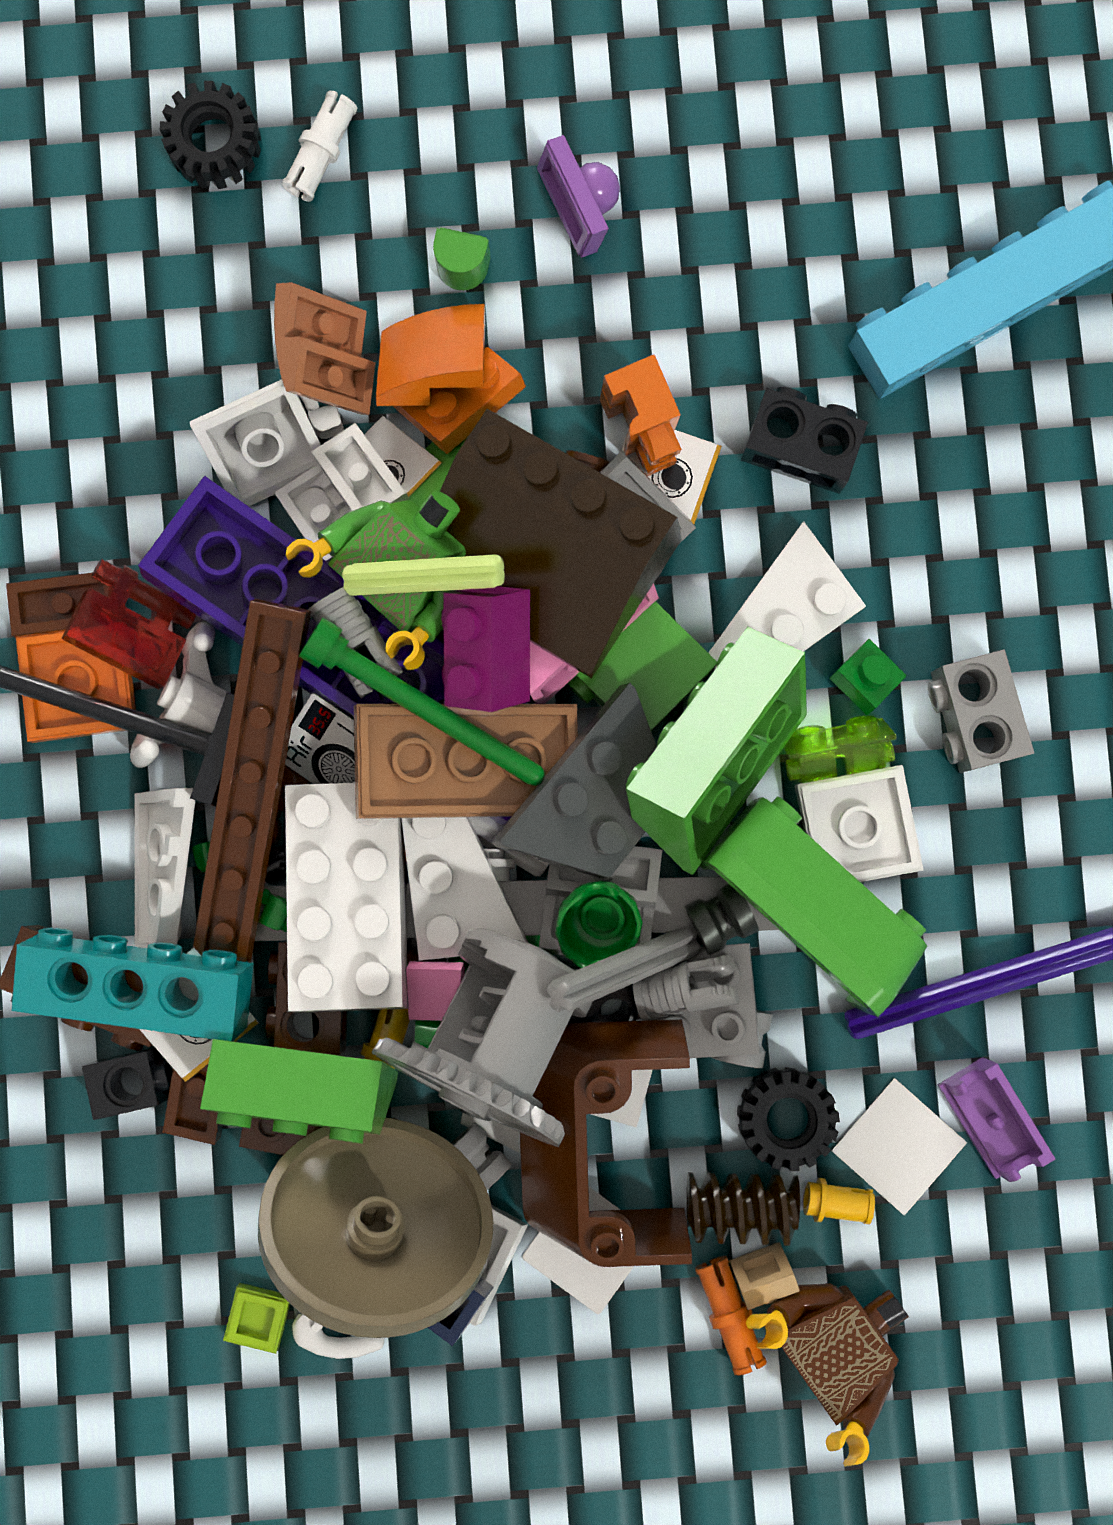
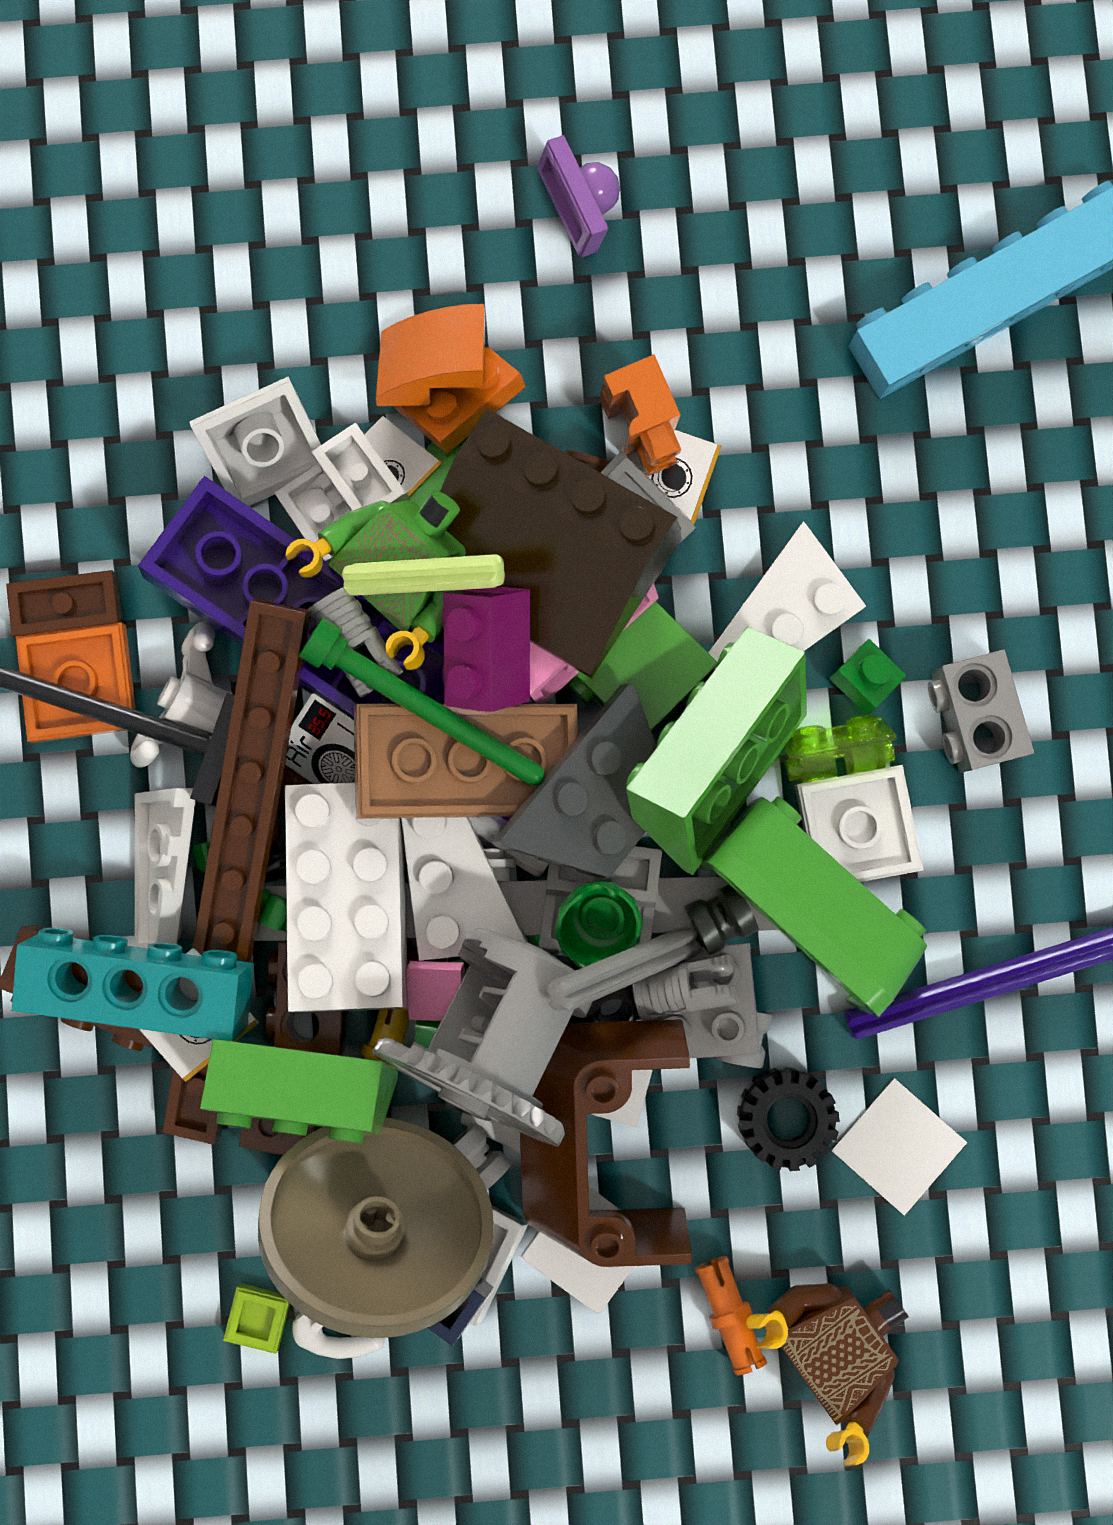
clear red plate [61,559,196,690] -> none
black brick [82,1047,173,1120] -> none
black tyre [160,81,261,189] -> none
nougat slope [274,282,376,415] -> none
white pin [282,91,357,202] -> none
white hand [300,396,344,439] -> none
bright green brick [433,227,491,291] -> none
dark brown piece [686,1172,800,1246] -> none
tan plate [729,1242,800,1310] -> none
black brick [740,387,868,494] -> none
yellow pin [803,1178,875,1225] -> none
medium lavender hinge [937,1057,1055,1182] -> none

